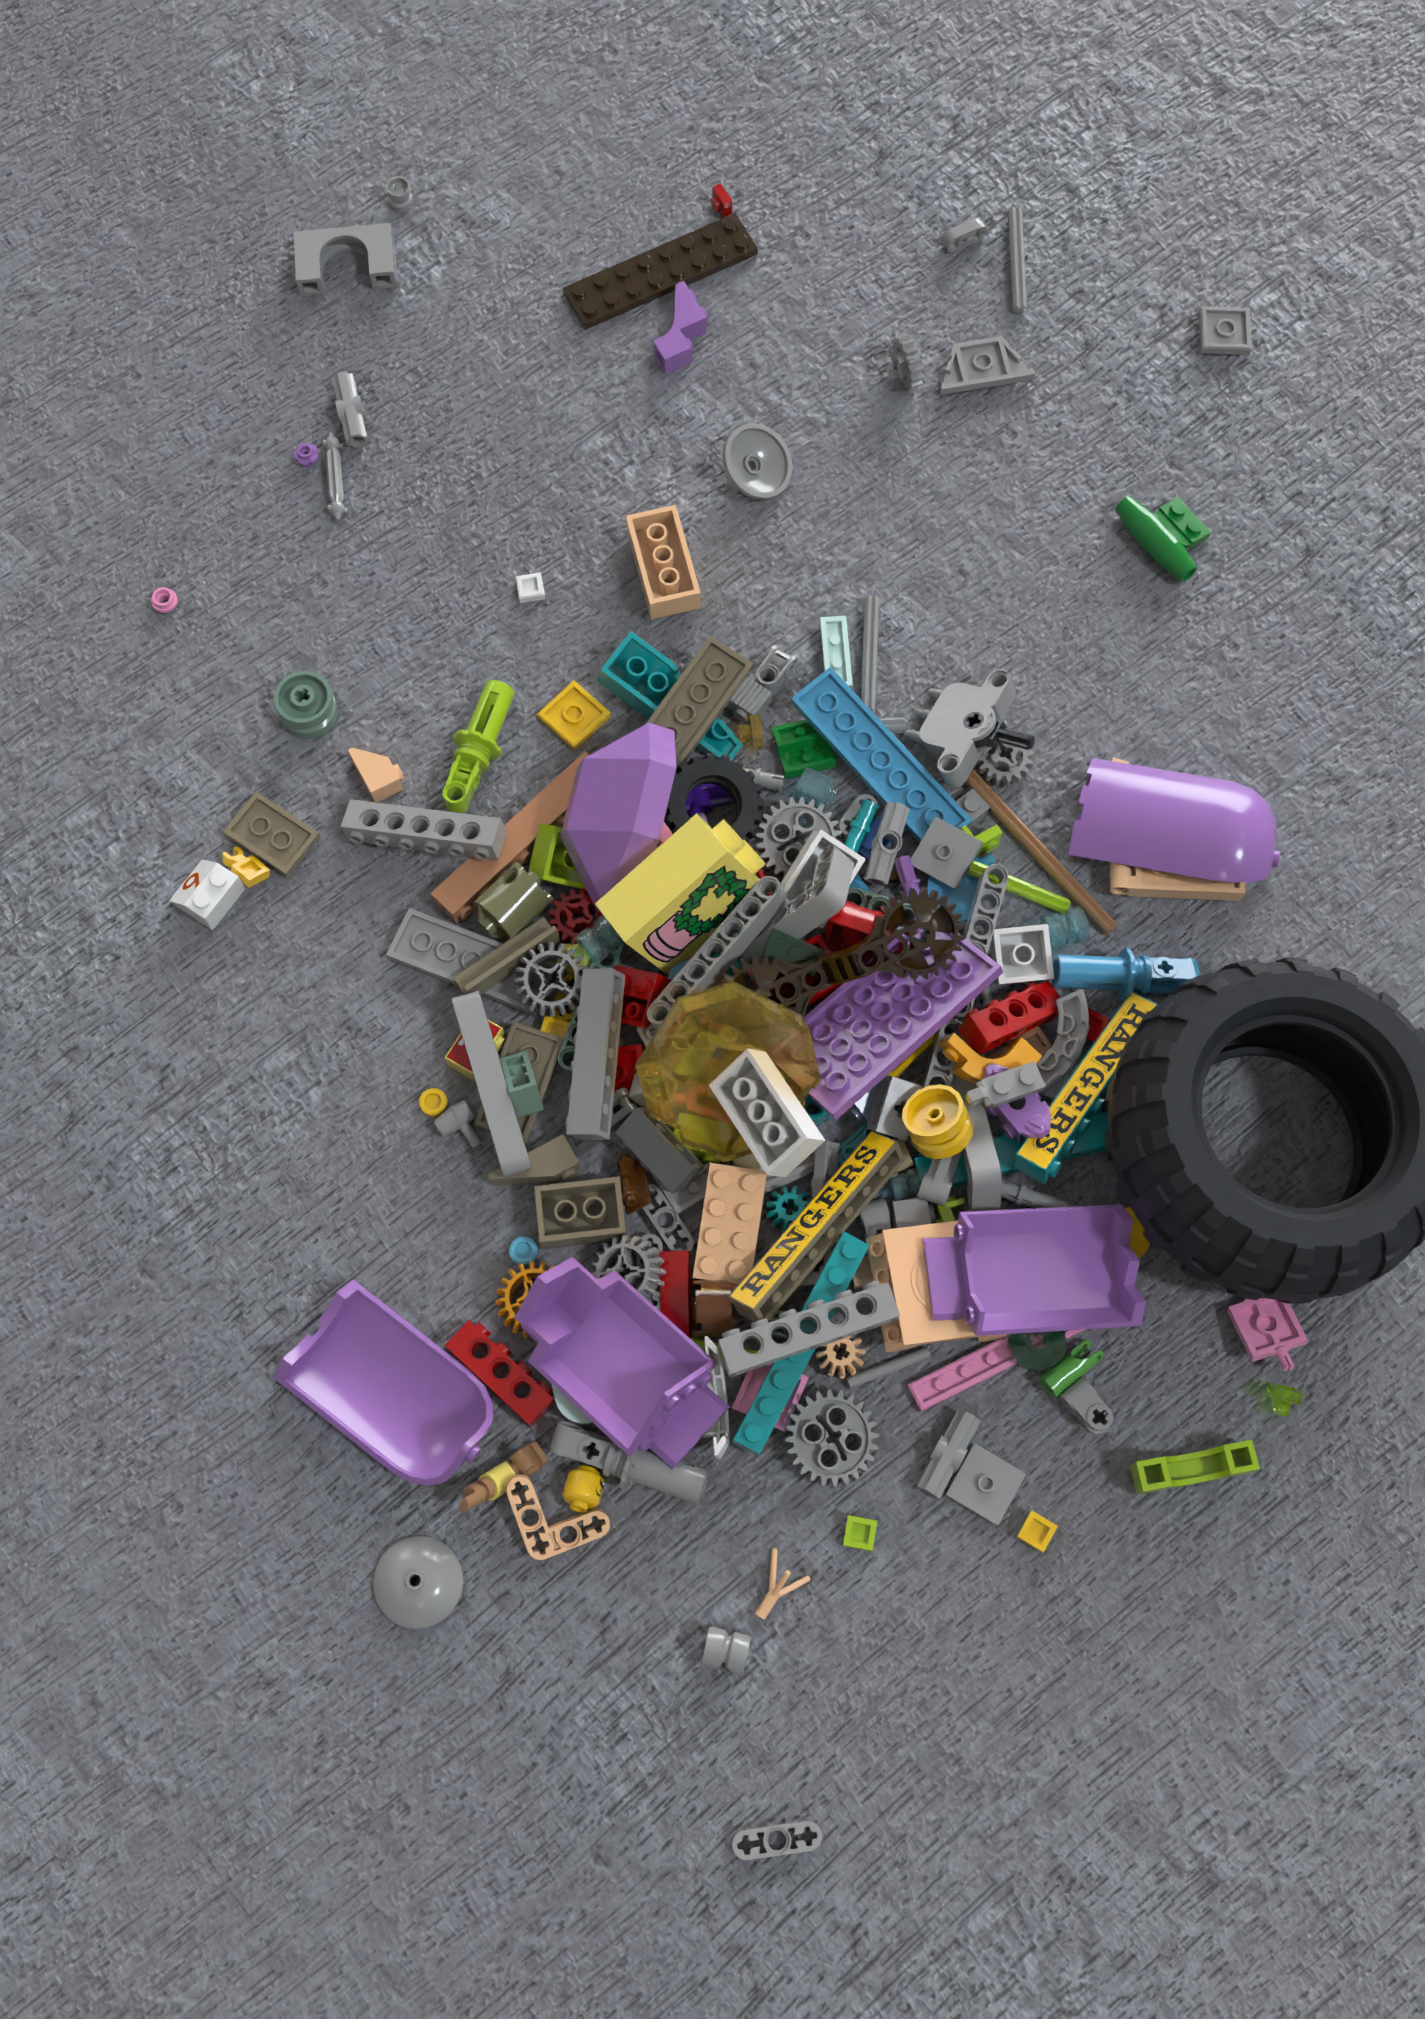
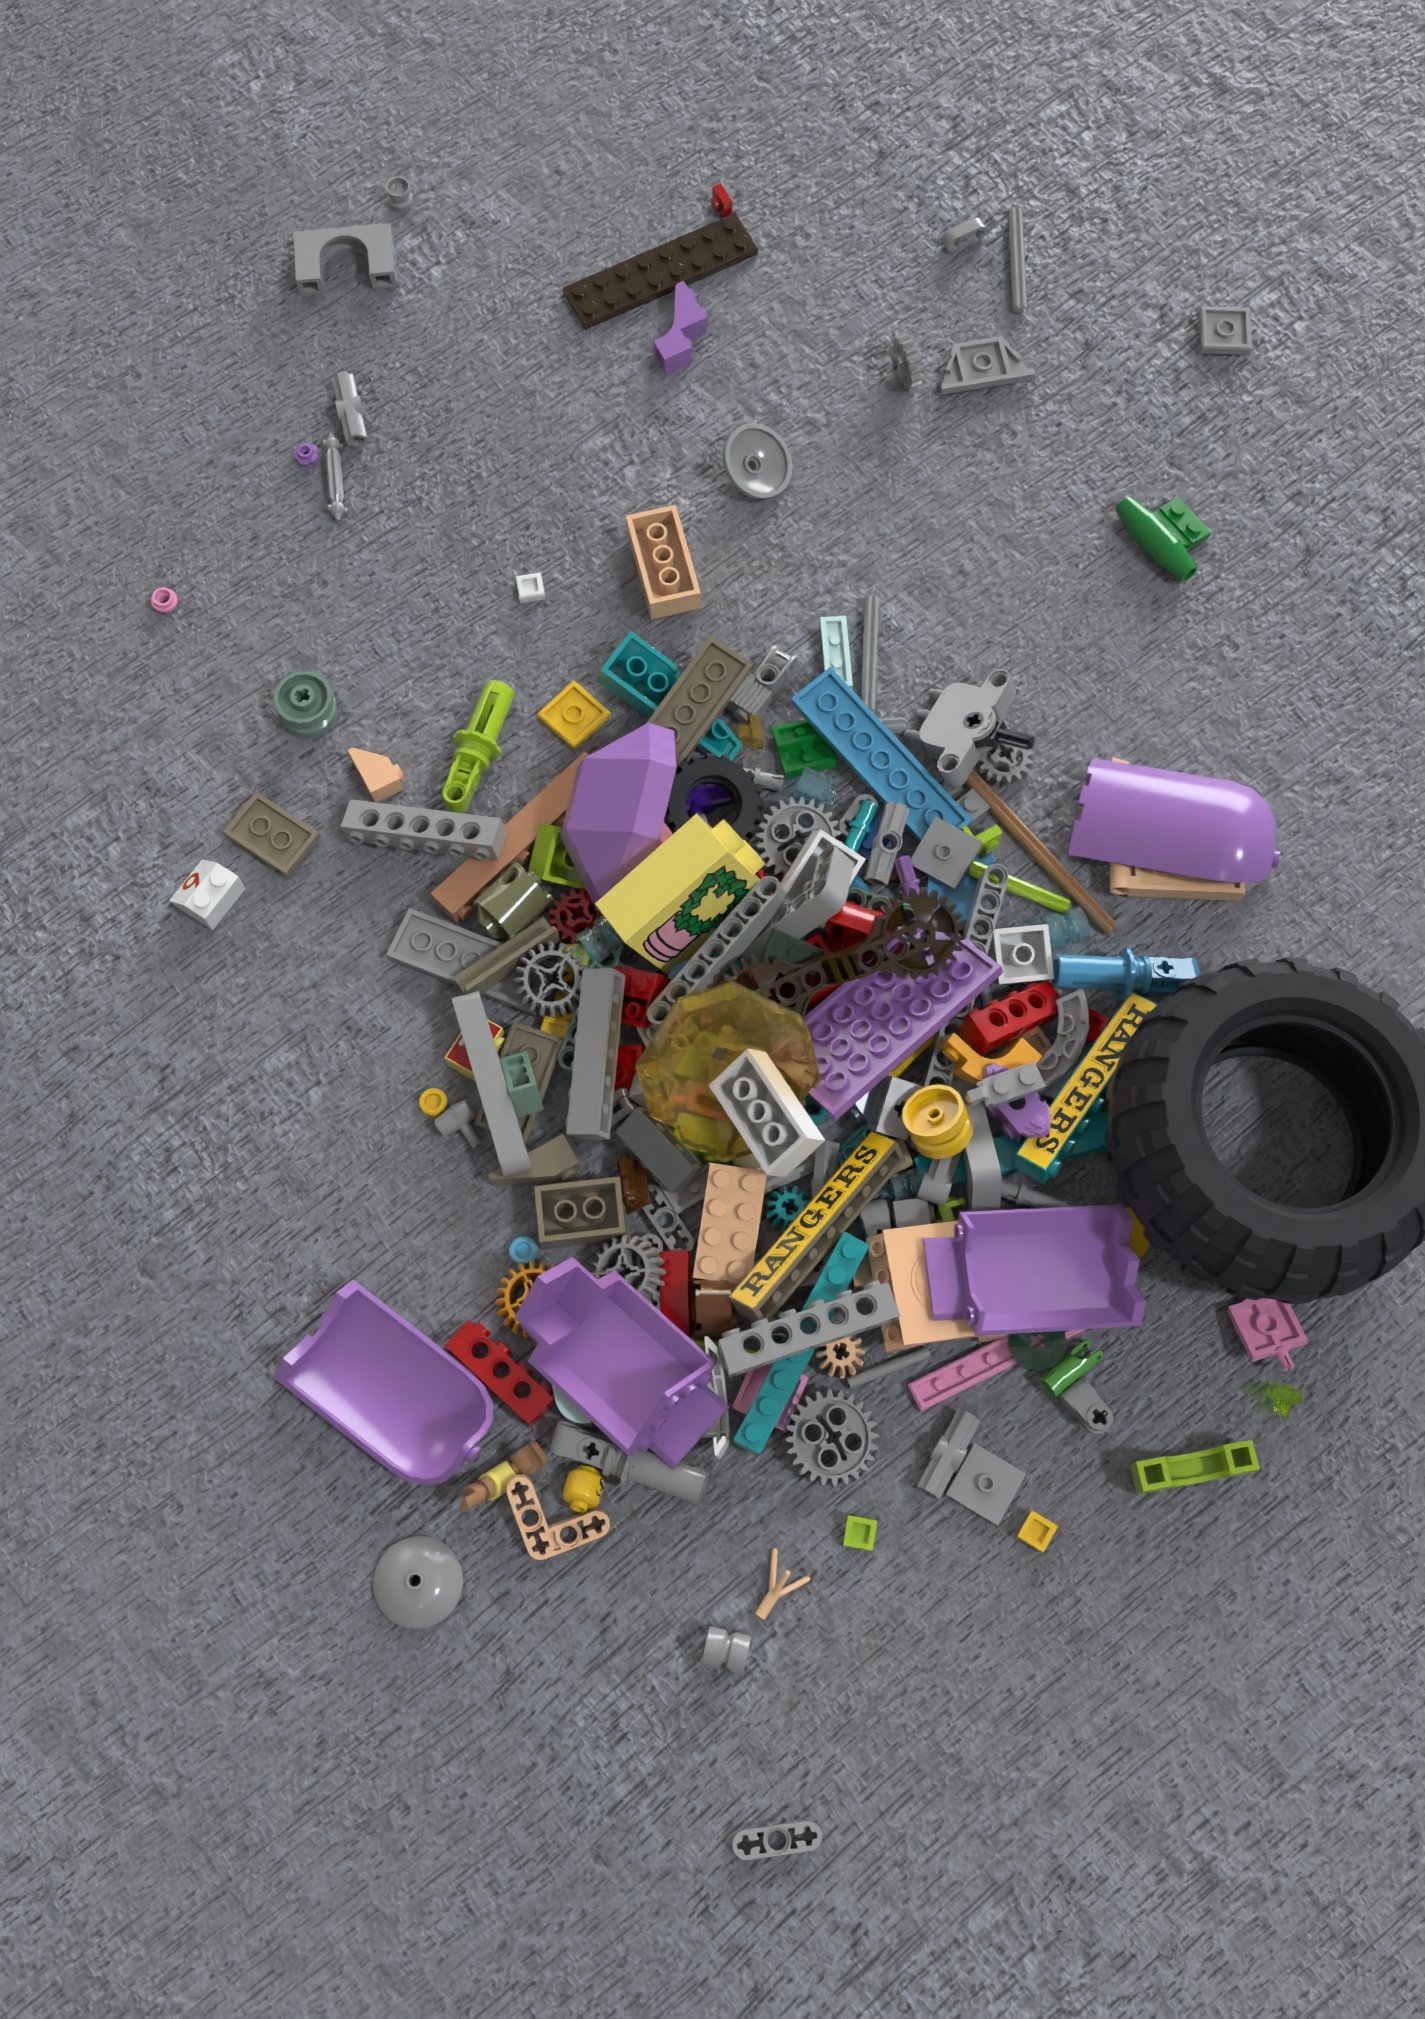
yellow plate [222,846,270,888] -> none

